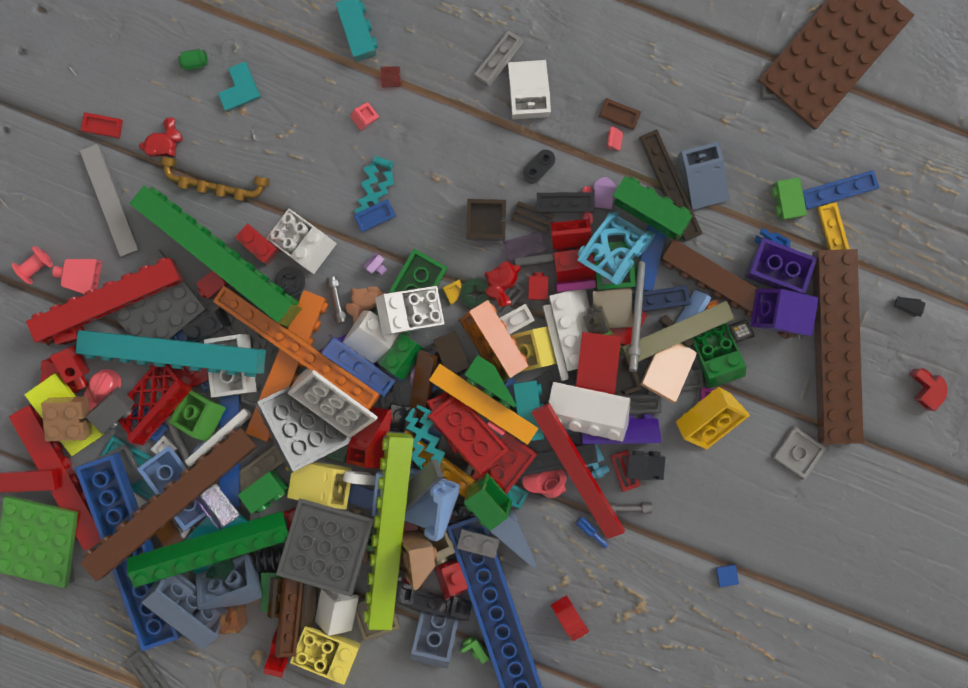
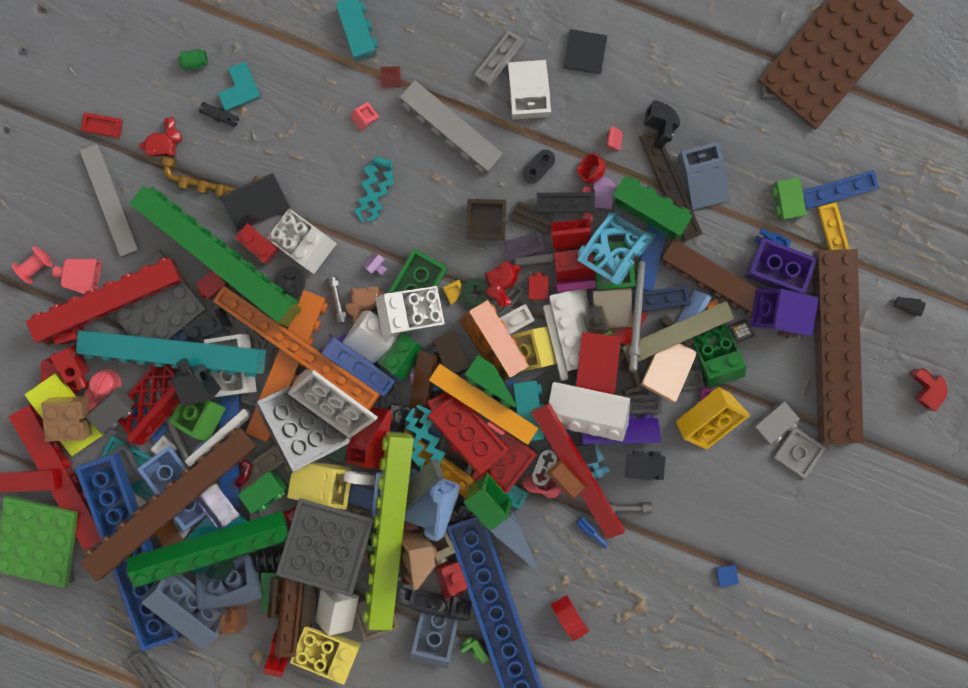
blue tile [353,199,396,233] -> none
flat silver plate [457,529,500,558] -> none
reddish brown tile [599,98,641,131] -> none
red tile [609,449,641,492] -> none
none -> black torso [172,358,221,407]
none -> black pin [199,102,239,128]
none -> black tile [220,173,290,231]
none -> dark red arm [234,459,253,488]
none -> light grey brick [400,80,503,174]
none -> light grey beam [532,450,557,486]
none -> dark orange tile [546,459,586,501]
none -> black tile [563,29,607,74]
none -> red hair [577,153,606,184]
none -> black brick [644,100,680,148]
none -> light grey brick [751,401,800,444]

